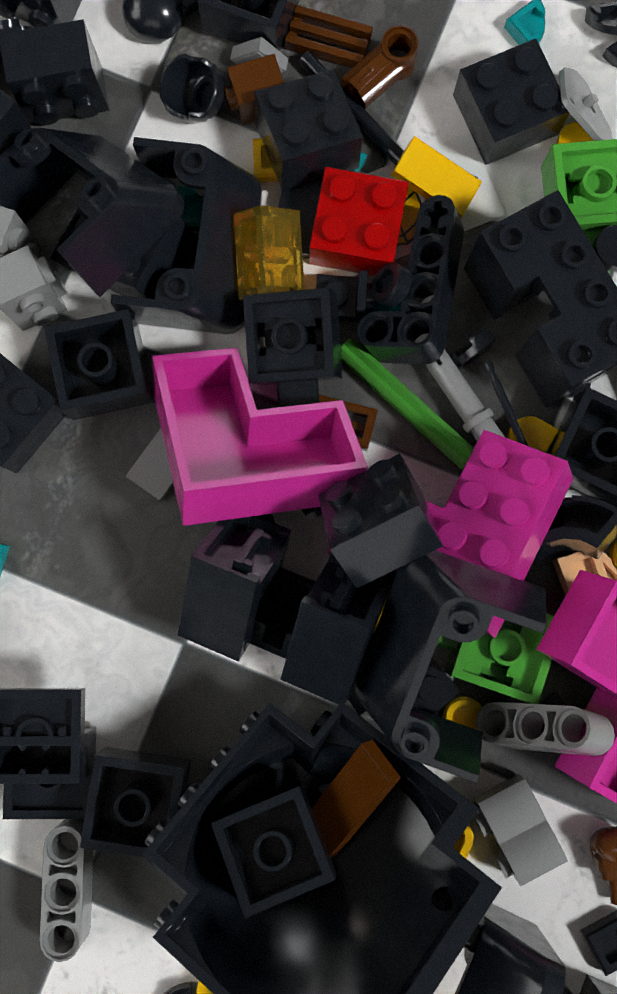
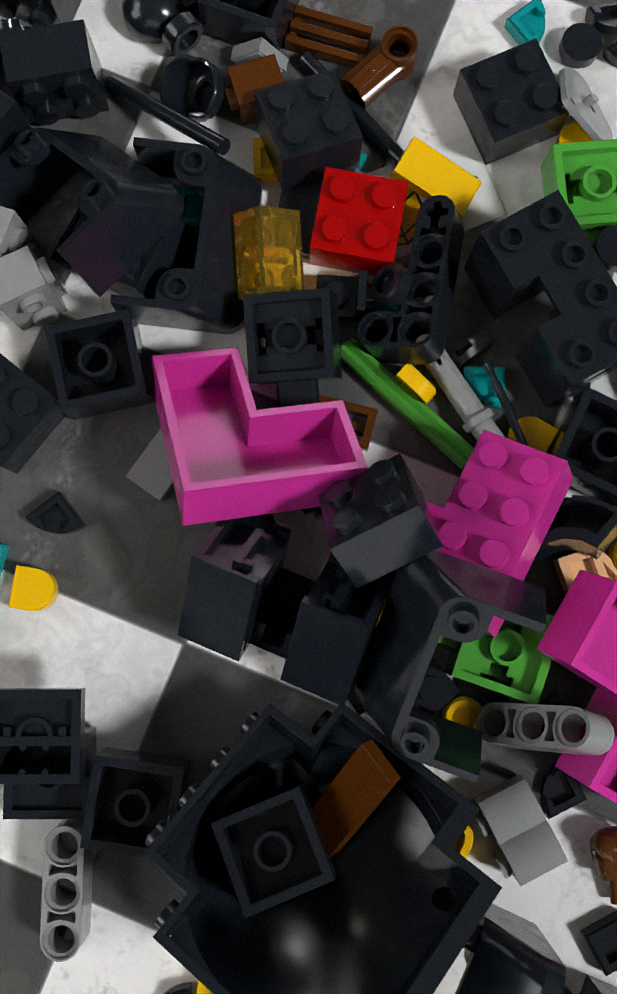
none -> yellow tile [8,565,58,611]
none -> black tile [25,491,87,534]
none -> black bar [104,75,231,156]
none -> black tile [162,11,203,55]
none -> yellow tile [395,364,436,404]
none -> teal tile [461,366,505,411]
none -> black tile [540,761,587,819]
none -> black tile [559,23,602,68]

